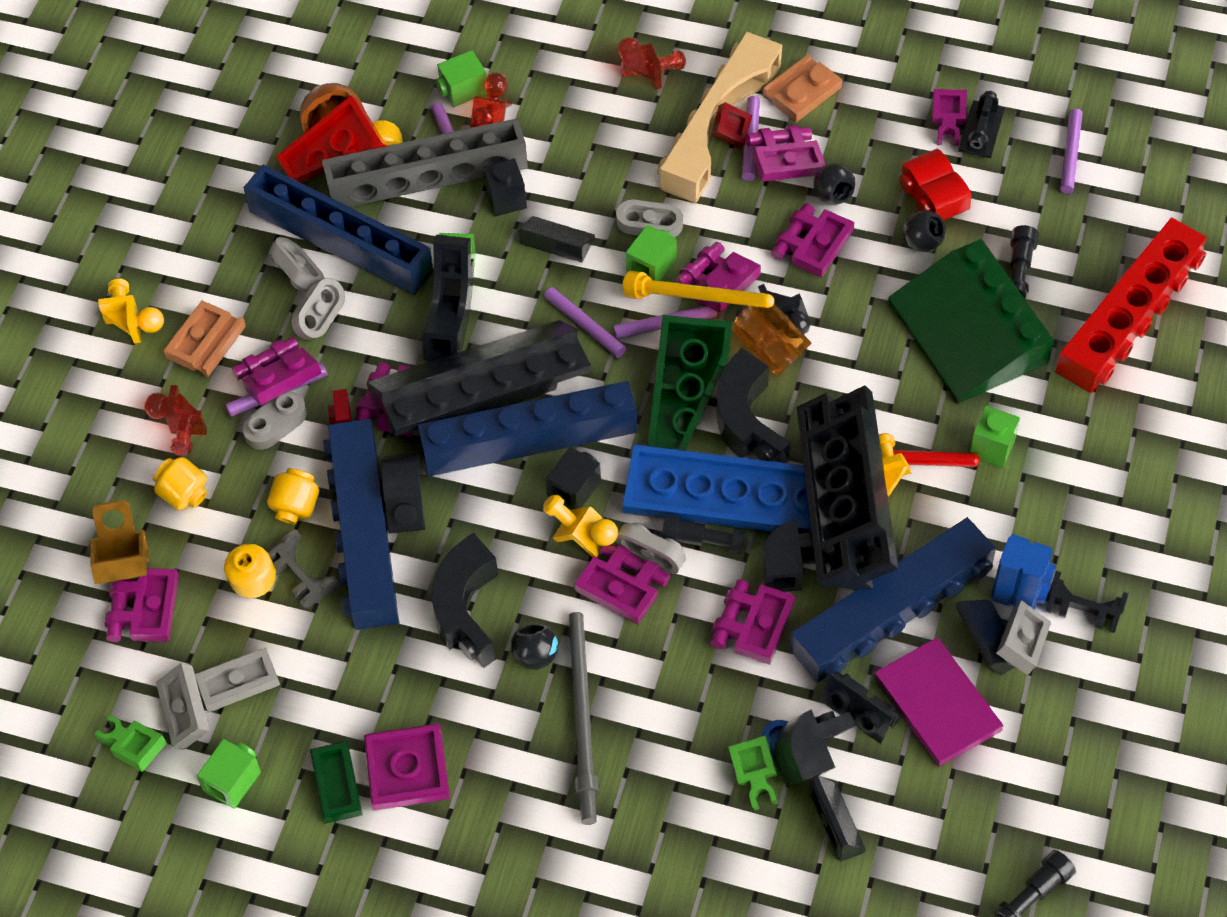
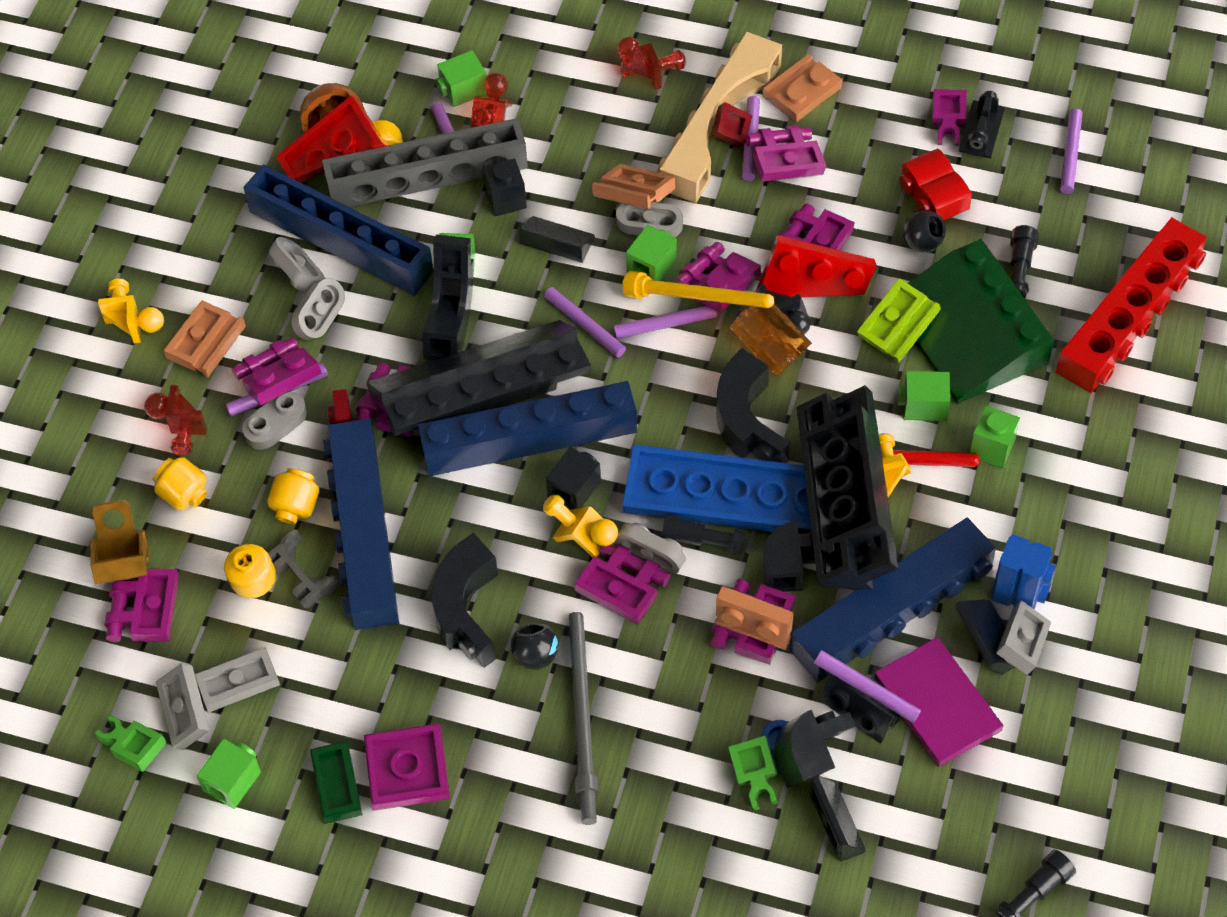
black brick [382,453,426,534] -> none
dark green wedge [648,315,733,451] -> none
black piece [813,163,855,206] -> none
black piece [1045,570,1129,633] -> none
none -> nougat plate [592,164,676,209]
none -> nougat plate [716,586,793,650]
none -> red wing [755,235,876,298]
none -> medium lavender bar [814,650,921,723]
none -> lime plate [857,278,941,363]
none -> bright green brick [897,371,950,421]

